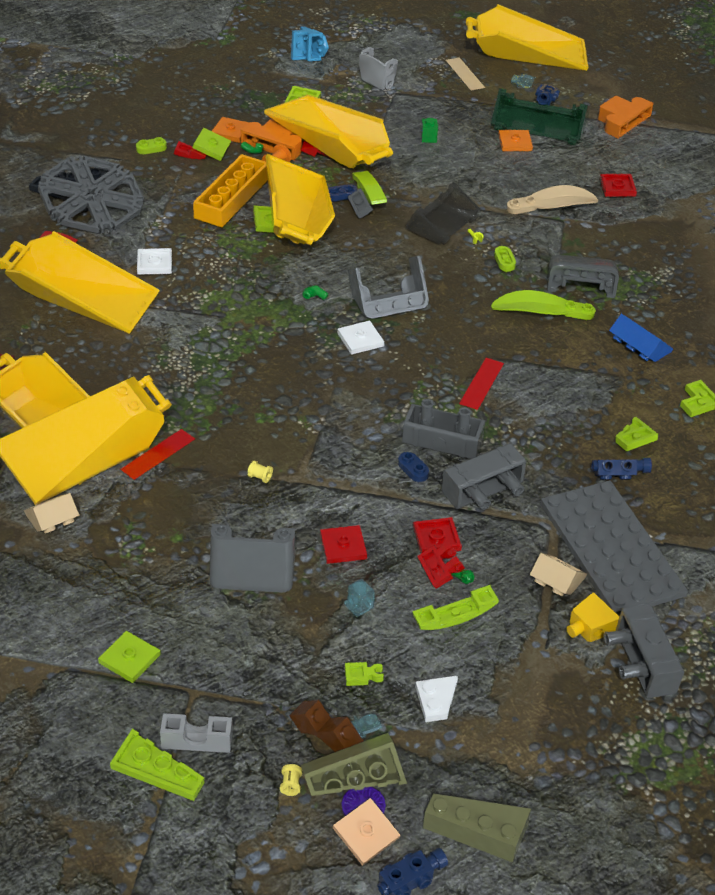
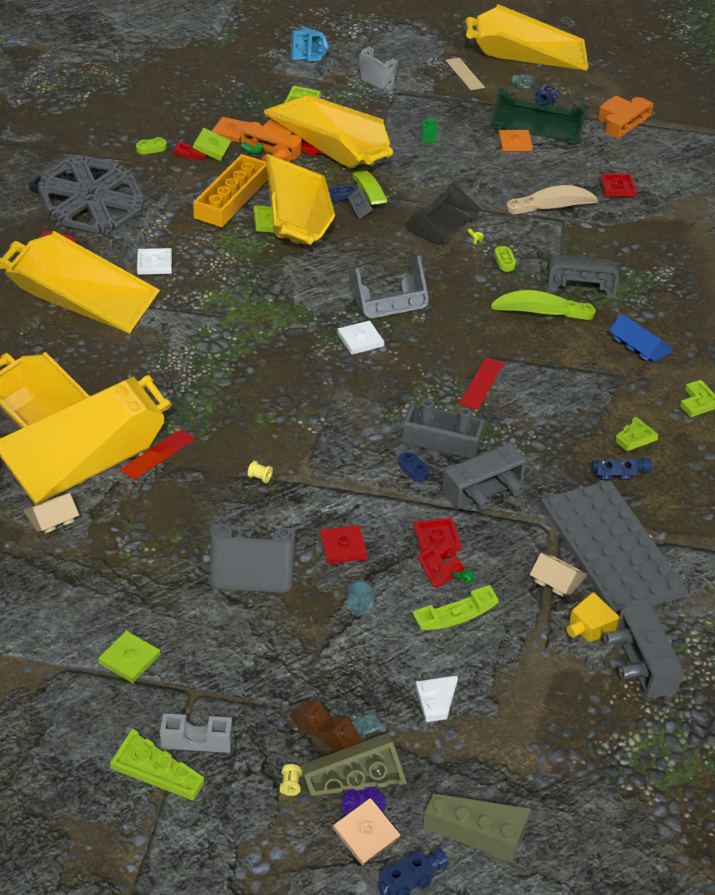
green arm [302,285,329,301] -> none
lime plate [345,662,384,686] -> none

